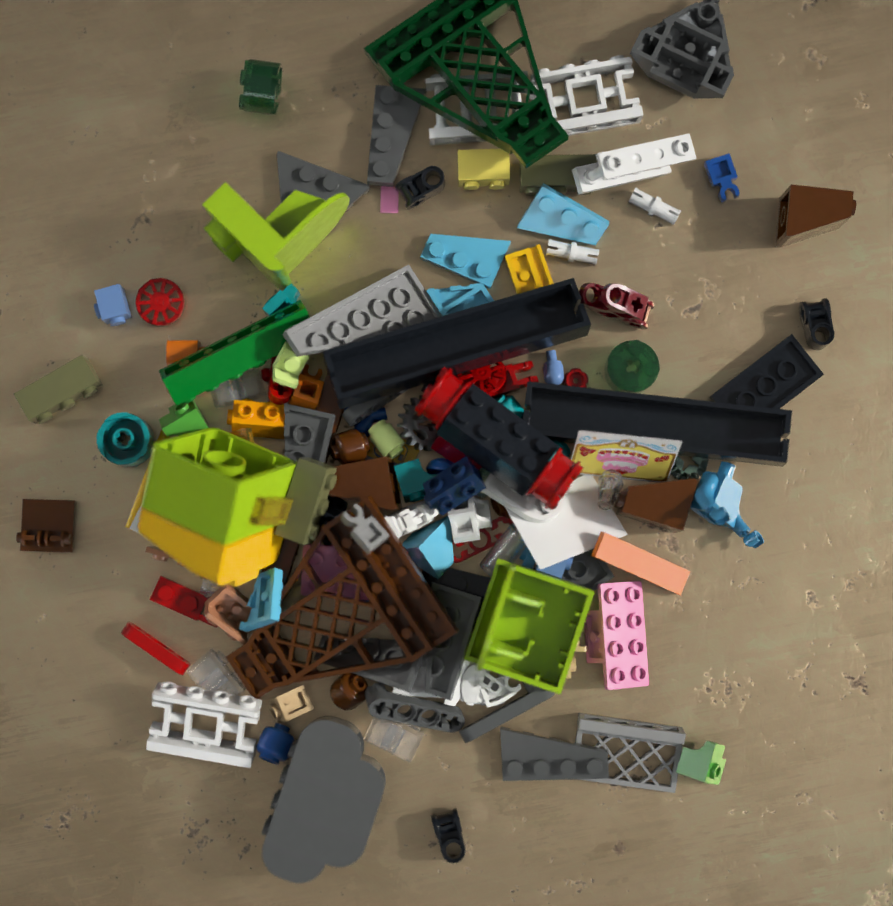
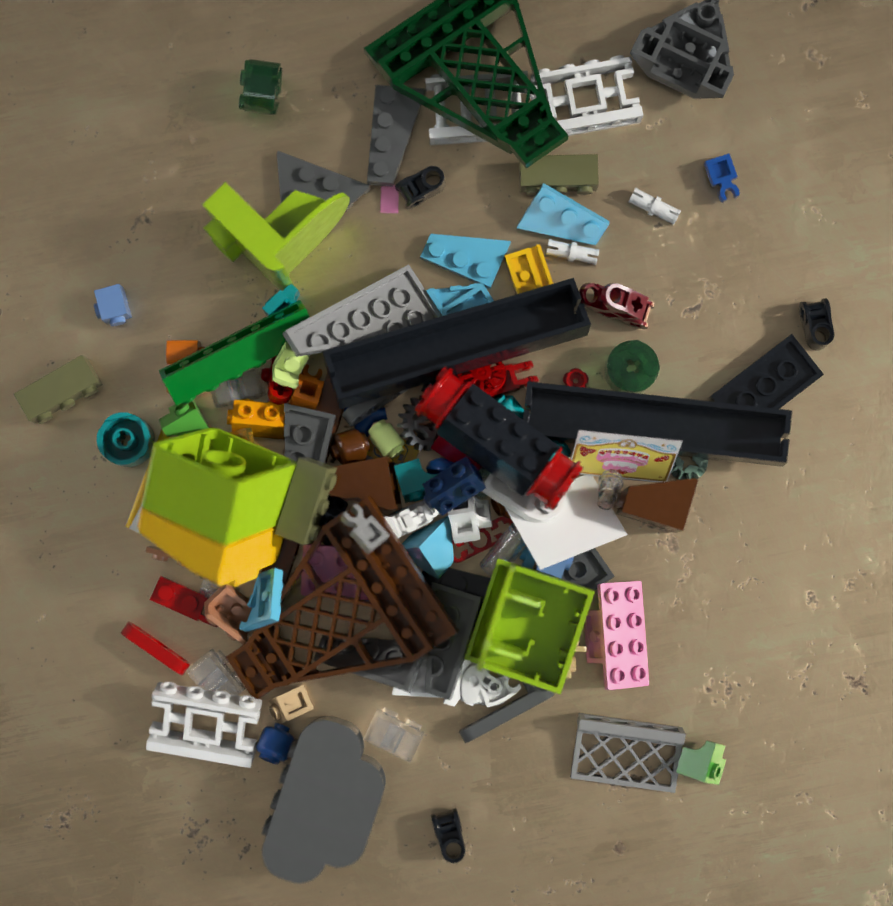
reddish brown hinge [16,499,75,552] -> none
red wheel [135,278,185,326] -> none
clear yellow tile [250,496,293,526] -> none
reddish brown head [330,673,368,711] -> none
dark grey beam [364,683,465,732] -> none
light yellow brick [457,149,510,190] -> none
dark grey wing [500,727,609,781] -> none
medium blue cylinder [543,350,564,385] -> none
white fence [572,133,697,195] -> none
tile [591,531,690,595] -> none
dark azure torso [690,461,764,548] -> none
reddish brown slope [775,184,856,247] -> none

